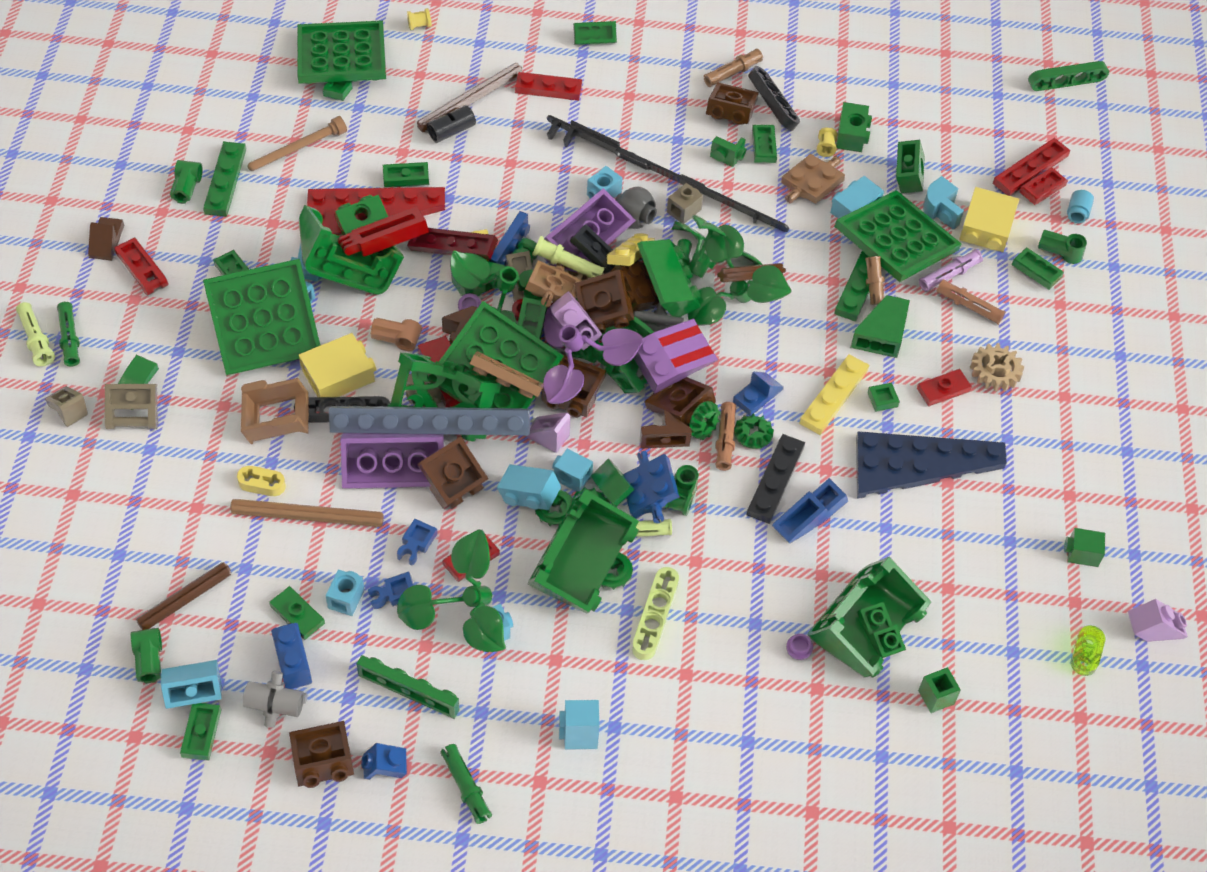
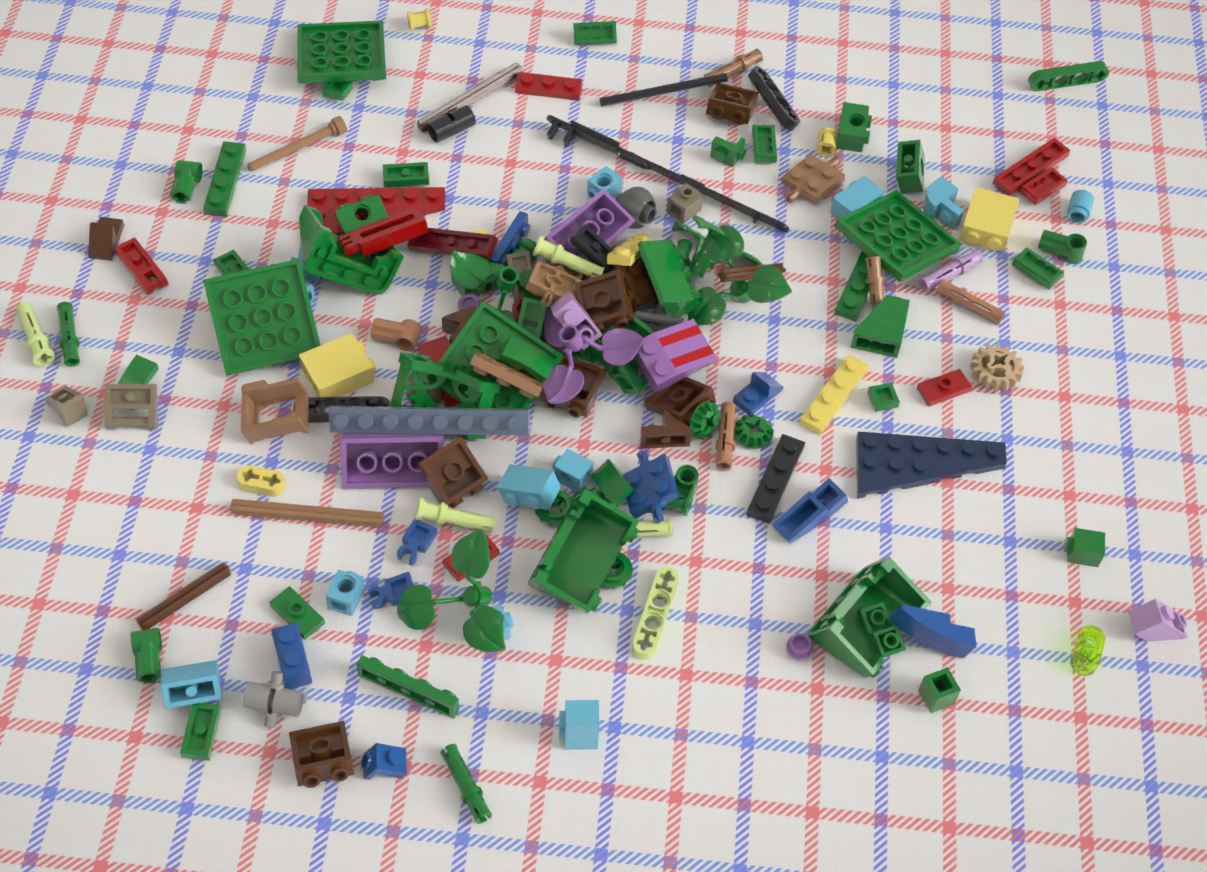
lavender slope [526,412,570,453] -> none
none -> yellowish green pin [415,497,495,533]
none -> green slope [499,336,556,383]
none -> black piece [599,73,728,107]
none -> blue slope [890,604,977,659]

